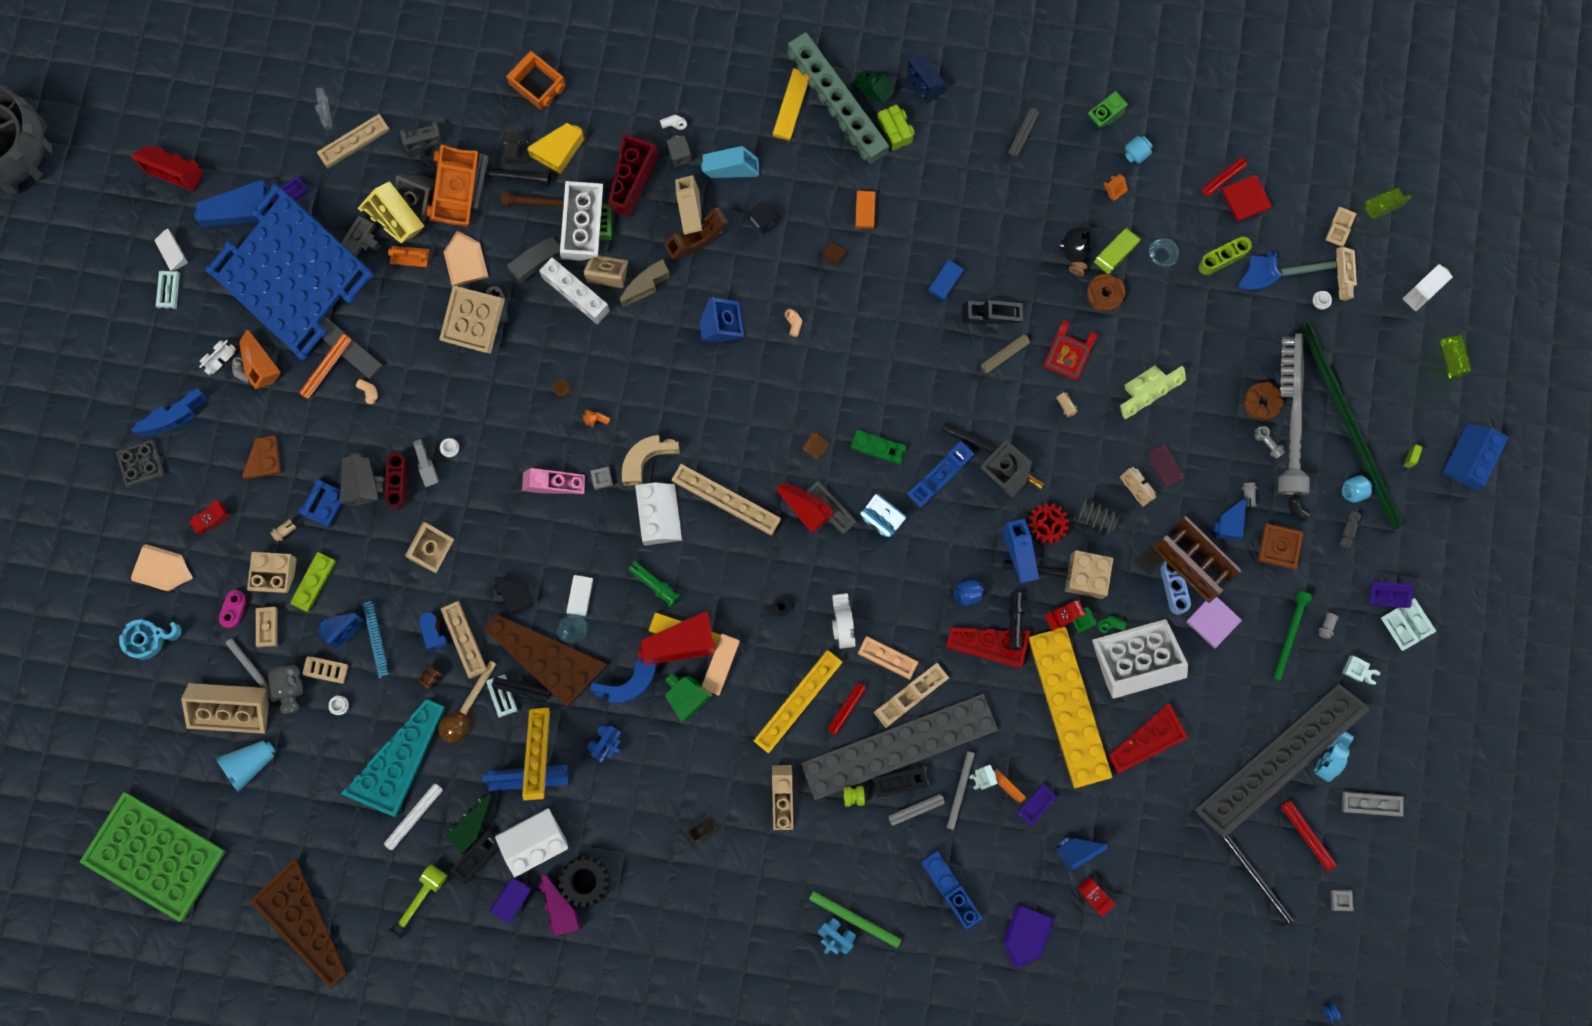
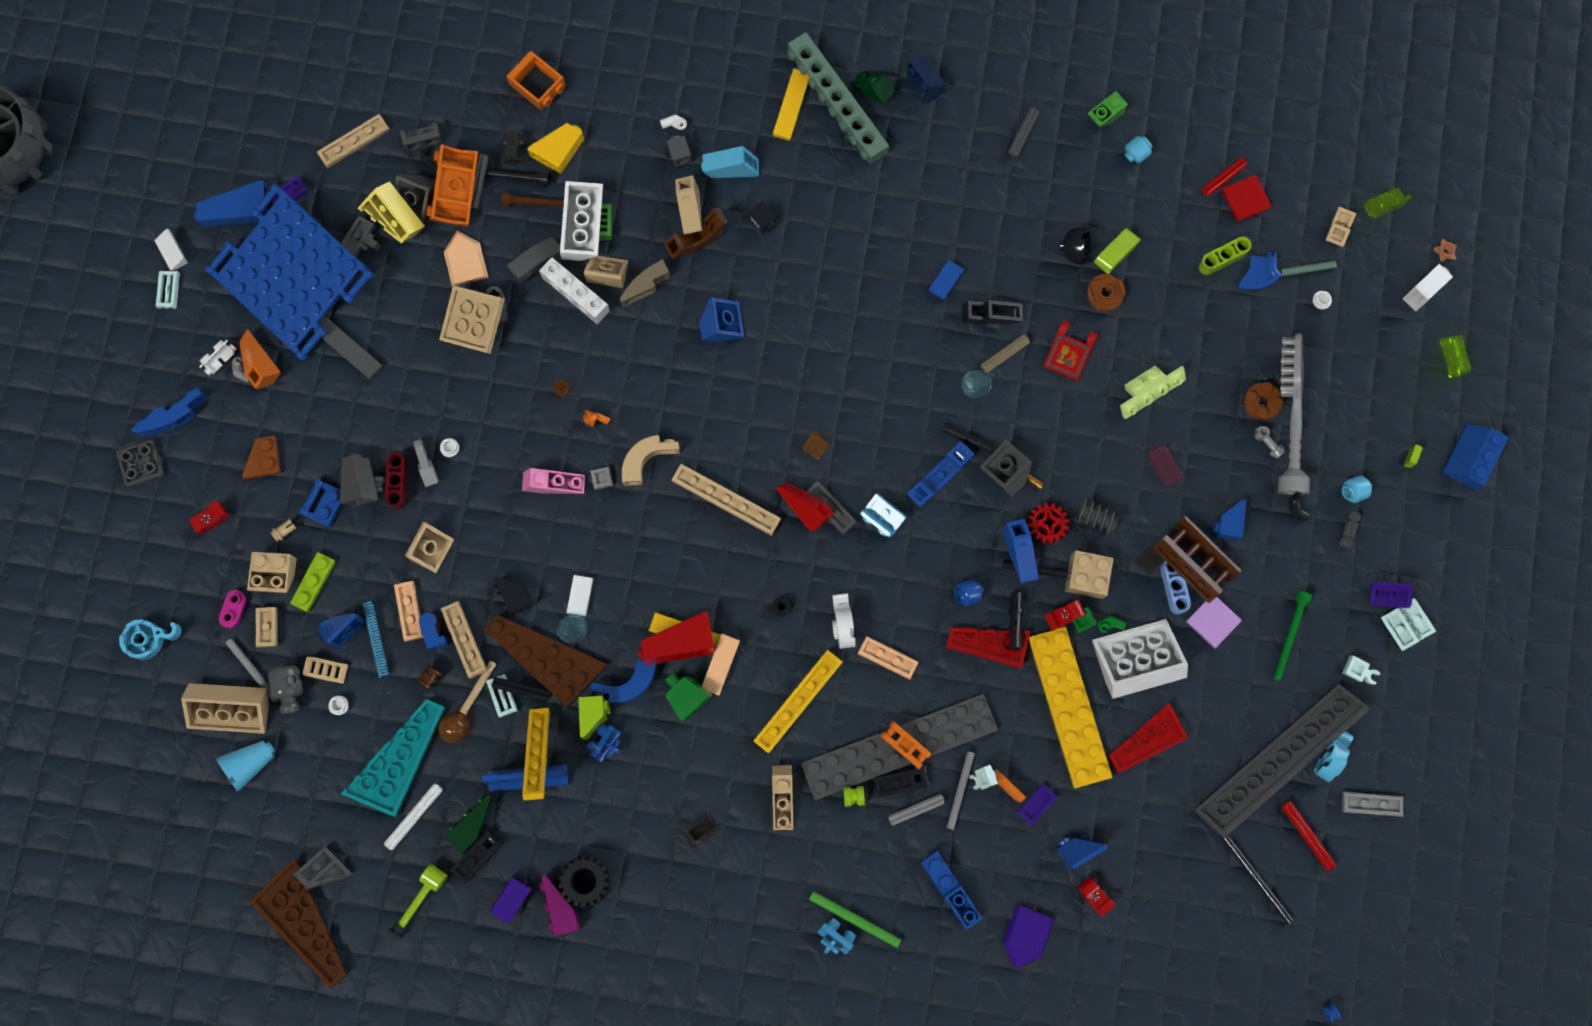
bright green plate [80,792,226,922] -> none
red slope [131,145,203,192] -> none
light nougat tile [131,544,193,592] -> none
orange axle [299,334,351,399] -> none
clear plate [315,88,332,130] -> none
light nougat arm [356,379,378,404] -> none
orange hinge [388,246,429,267] -> none
white slope [495,808,568,877] -> none
dark red wedge [608,133,660,218] -> none
green pin [628,561,681,608] -> none
white slope [635,483,682,546] -> none
light nougat arm [785,309,802,337] -> none
reddish brown slope [822,242,847,266] -> none
red axle [828,683,866,735] -> none
green plate [850,430,907,465] -> none
orange tile [855,191,875,229] -> none
tan slope [874,663,949,728] -> none
lime brick [877,105,915,151] -> none
tan pin [1056,392,1078,417] -> none
medium nougat bush [1068,262,1088,276] -> none
orange tile [1103,174,1128,201] -> none
tan hinge [1120,467,1157,507] -> none
clear light blue piece [1149,238,1179,267] -> none
light grey pin [1242,483,1257,507] -> none
dark orange plate [1257,523,1304,570] -> none
dark green axle [1300,322,1403,530] -> none
light grey pin [1318,613,1339,639] -> none
light grey tile [1330,890,1353,911] -> none
tan hinge [1336,247,1357,301] -> none
none -> dark grey wing [294,846,352,890]
none -> light nougat tile [394,581,423,642]
none -> lime slope [578,696,610,740]
none -> orange plate [880,721,932,769]
none -> clear light blue hair [961,371,992,399]
none -> nougat plate [1433,239,1457,262]

